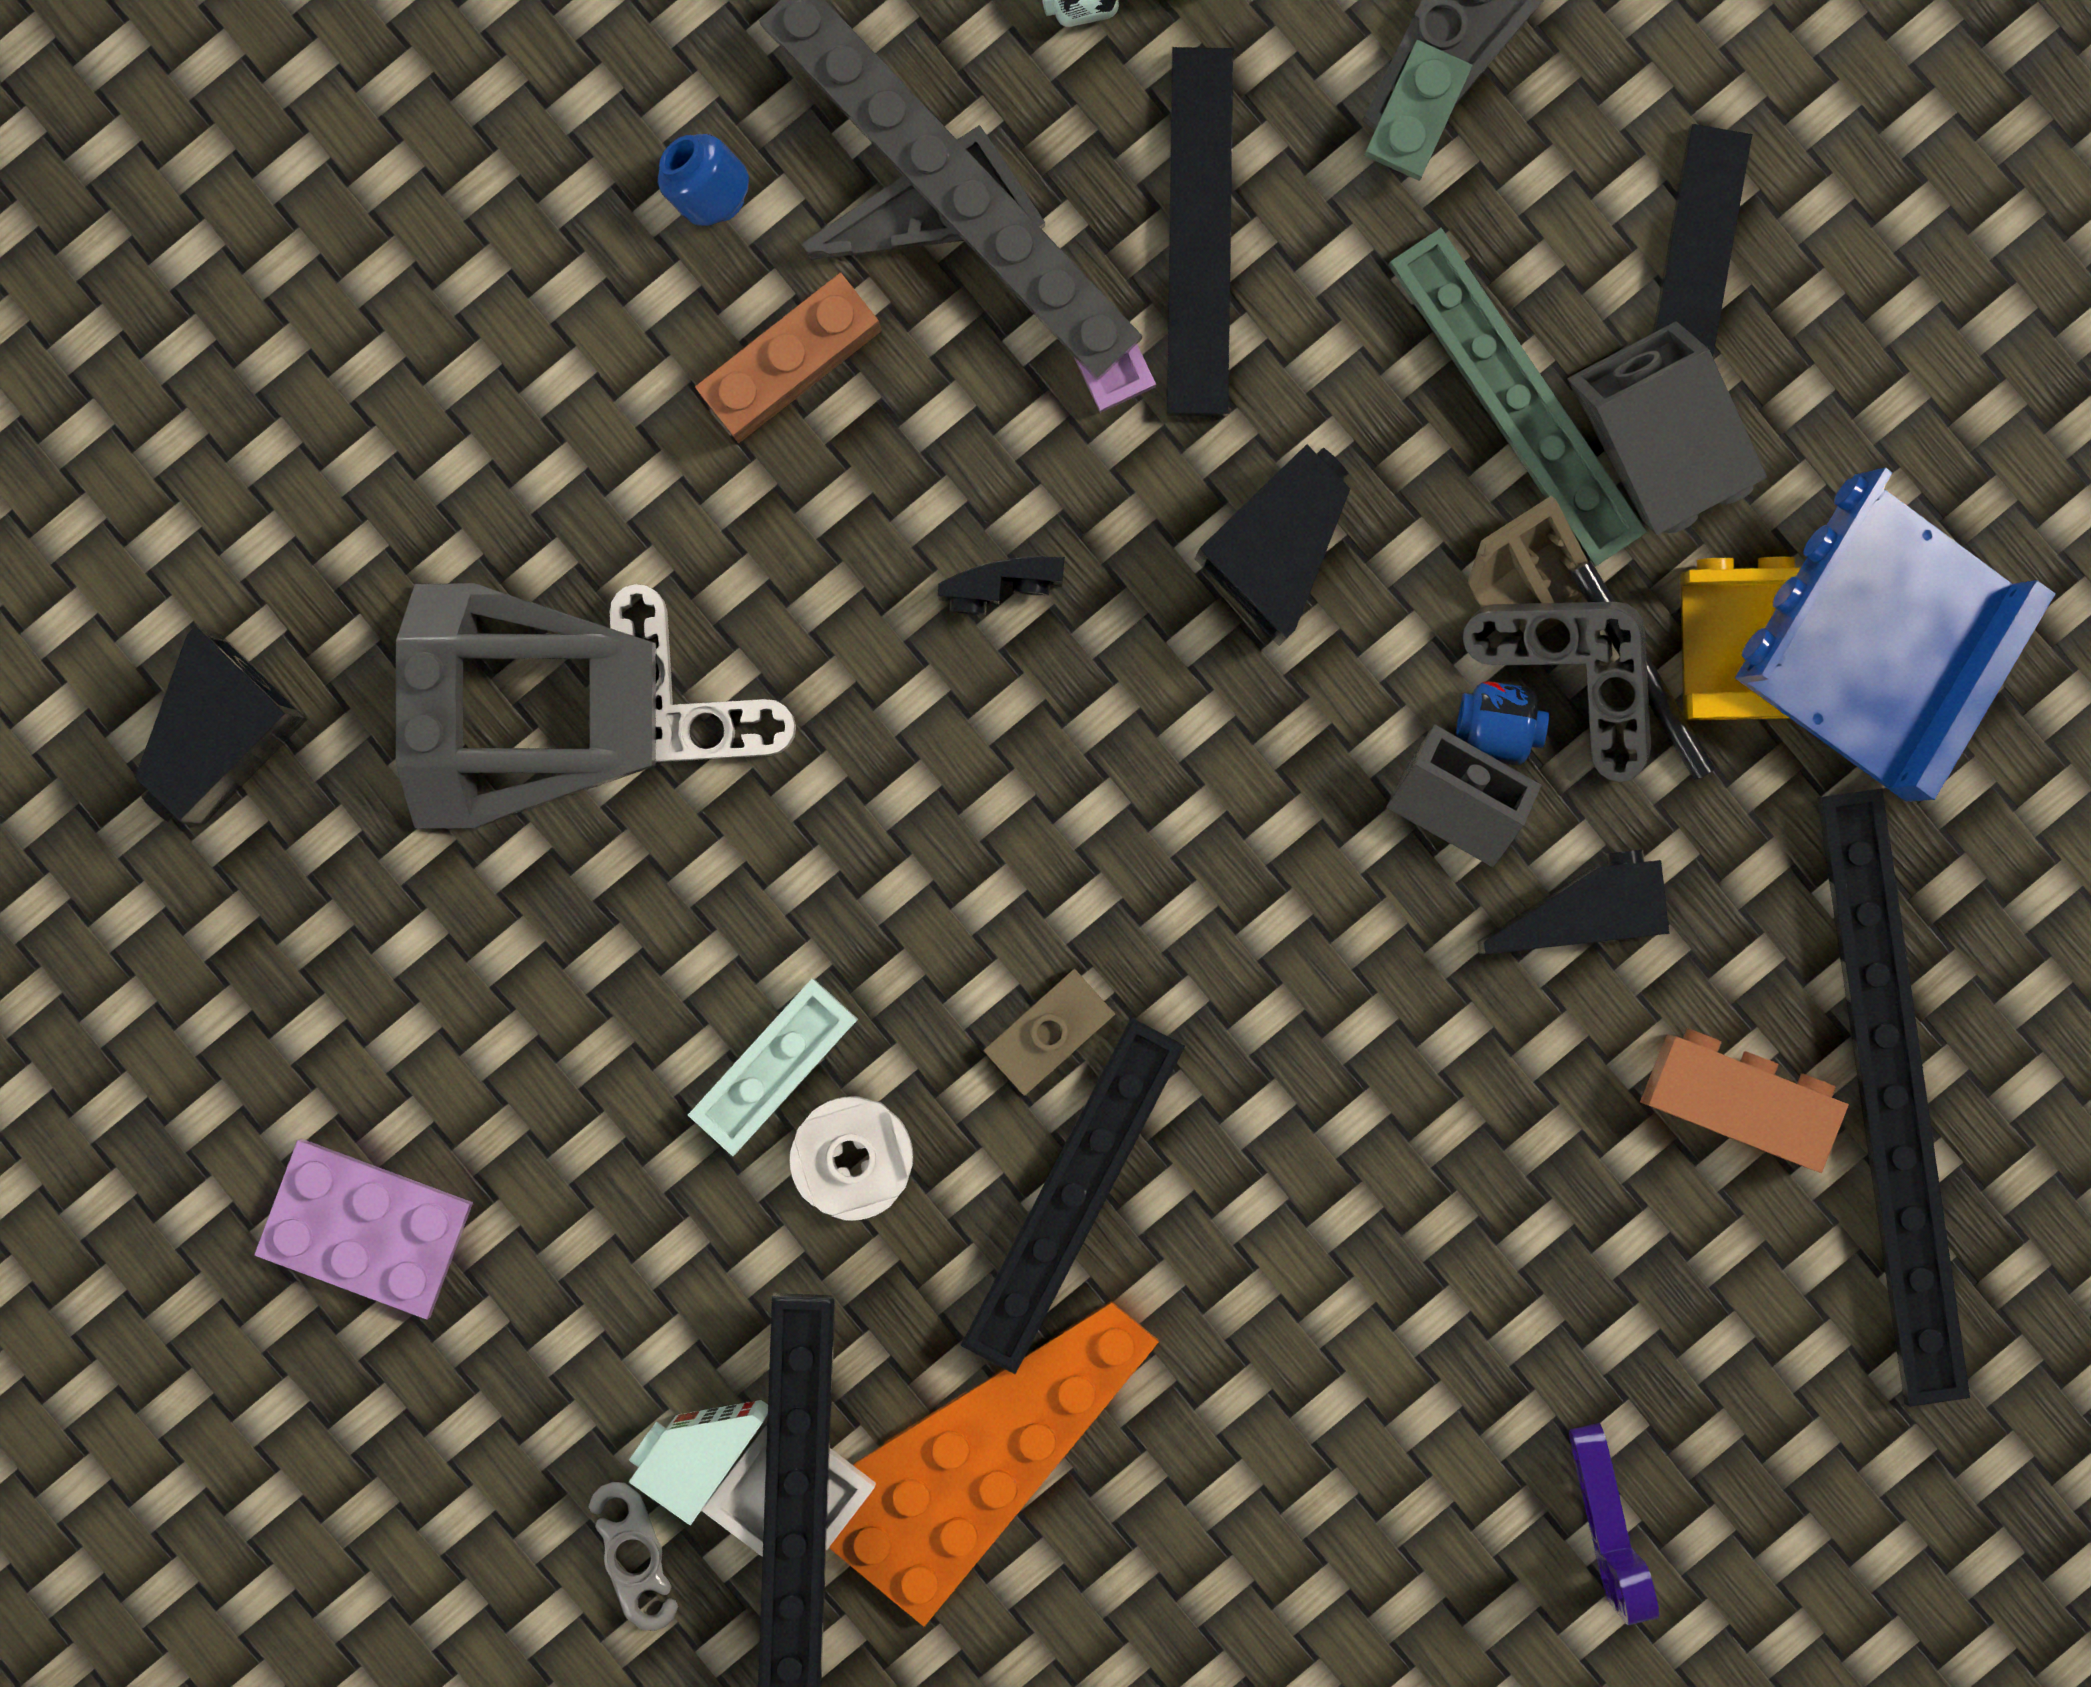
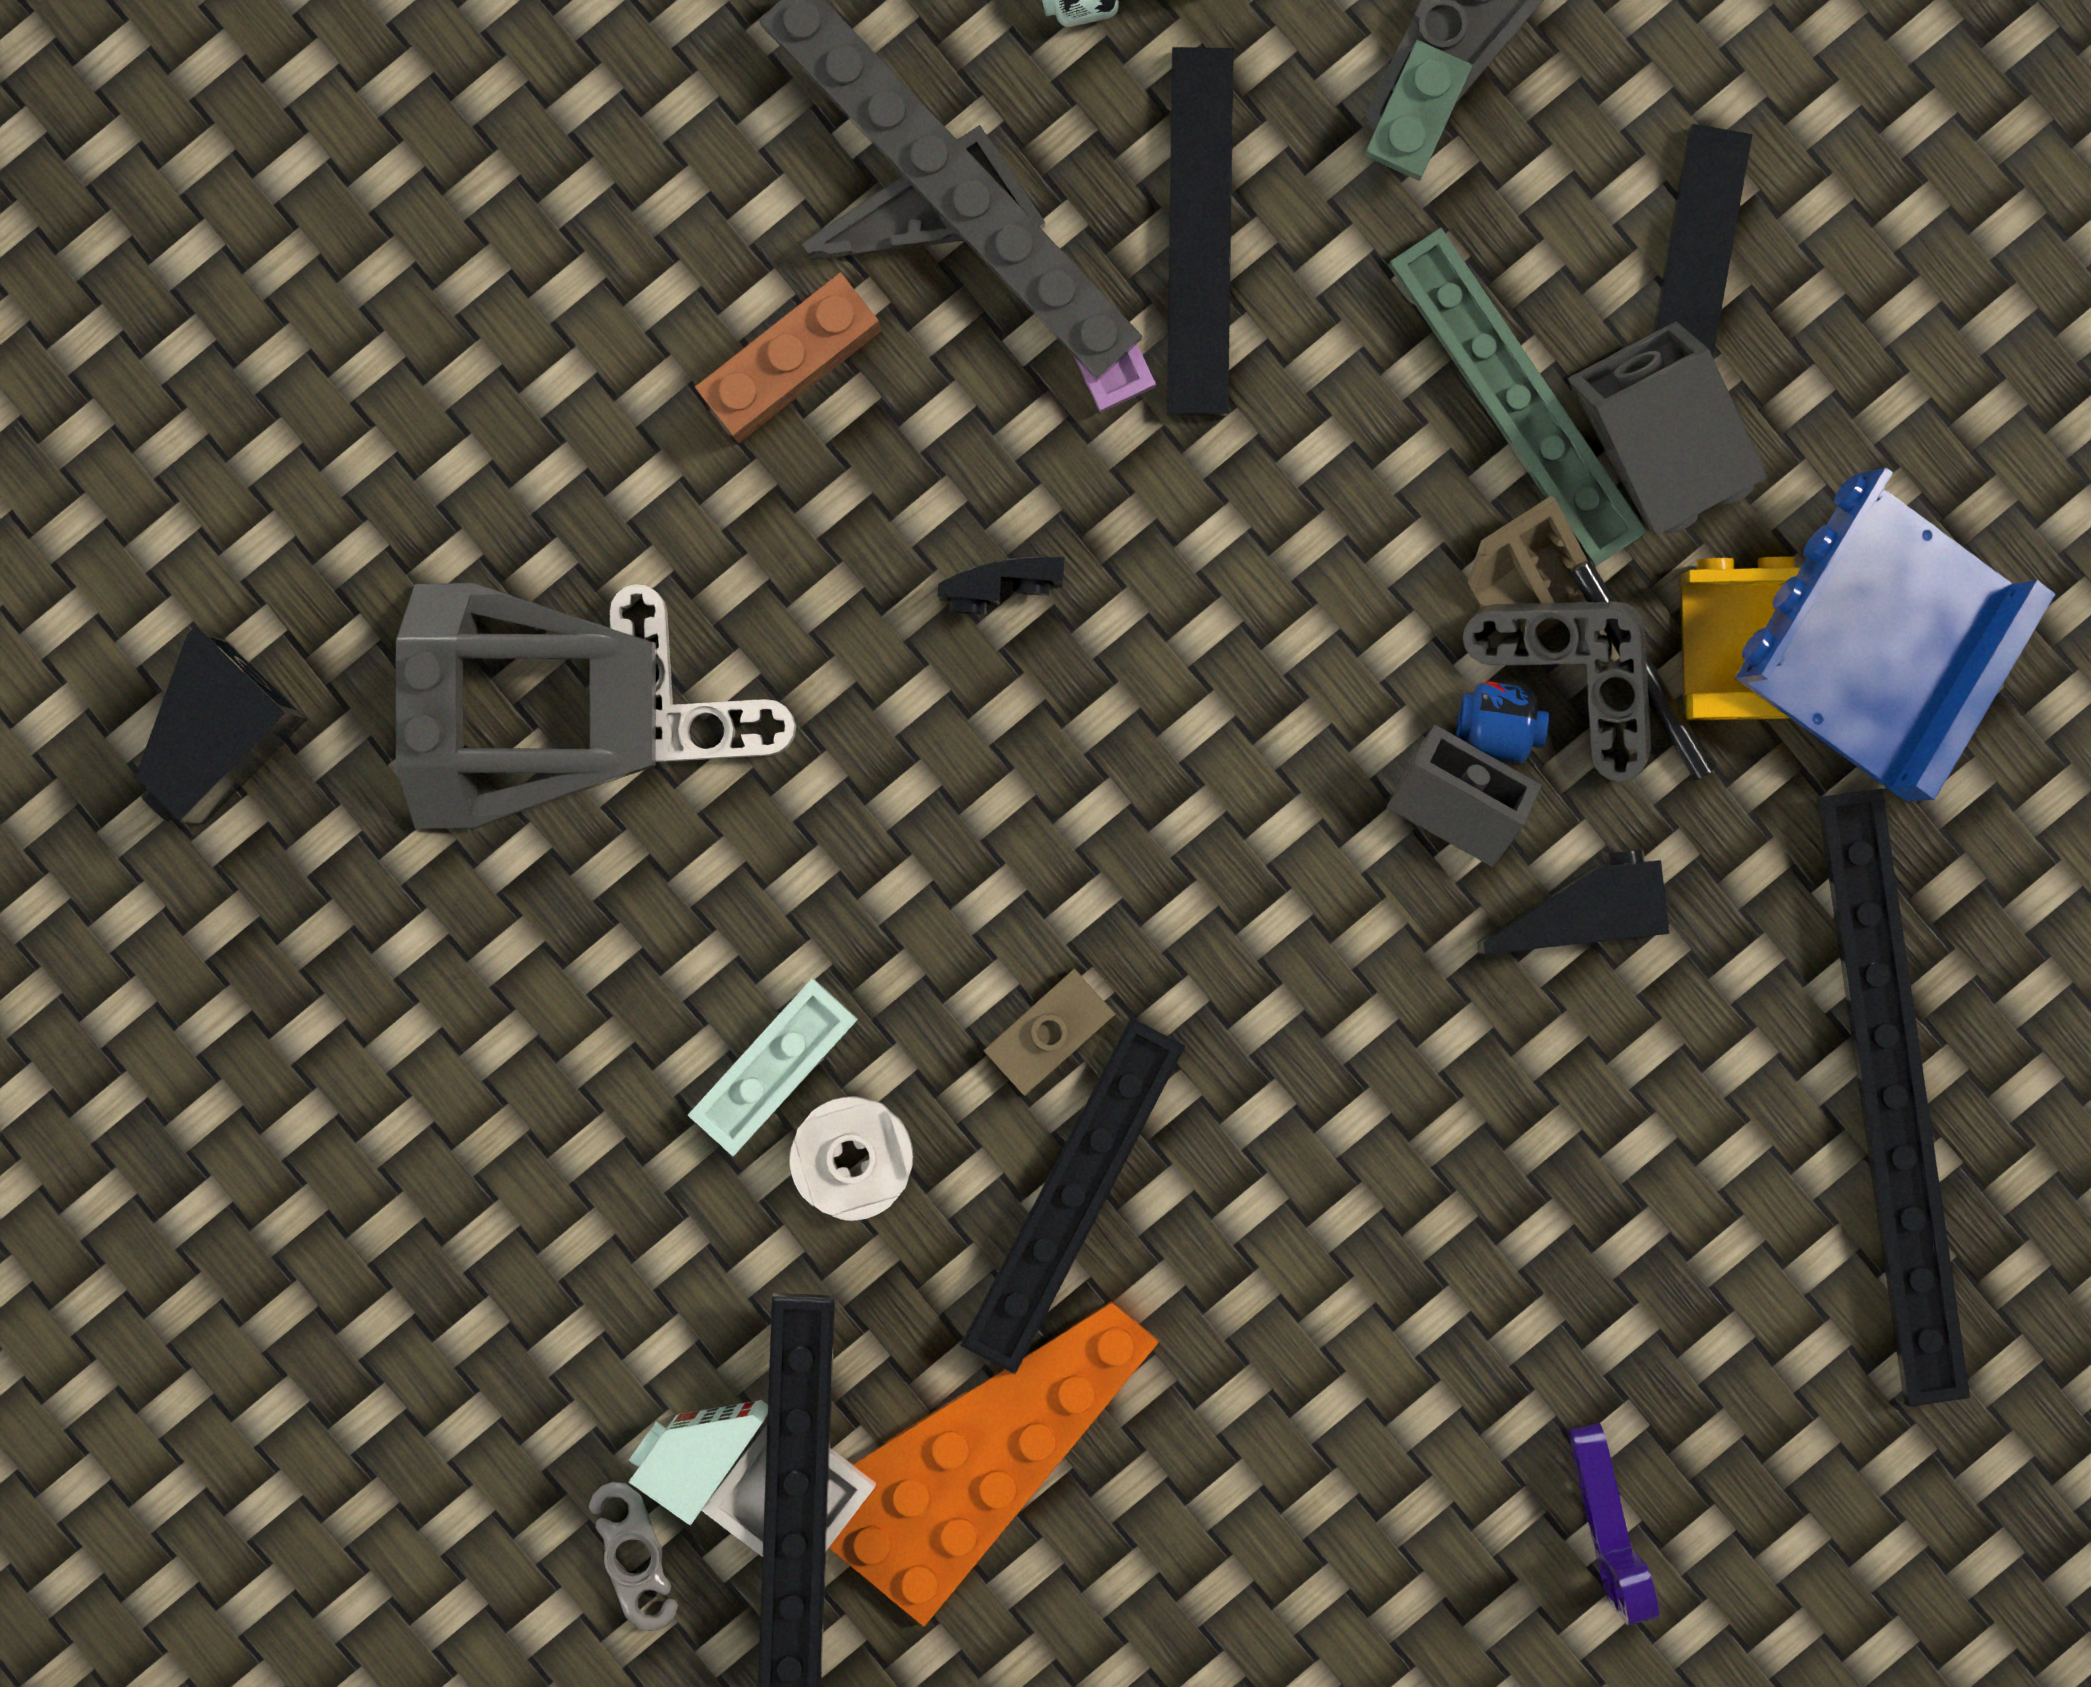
lavender plate [255,1139,473,1319] -> none
blue head [657,134,749,226] -> none
black slope [1195,444,1351,646] -> none
nougat brick [1640,1028,1849,1173] -> none

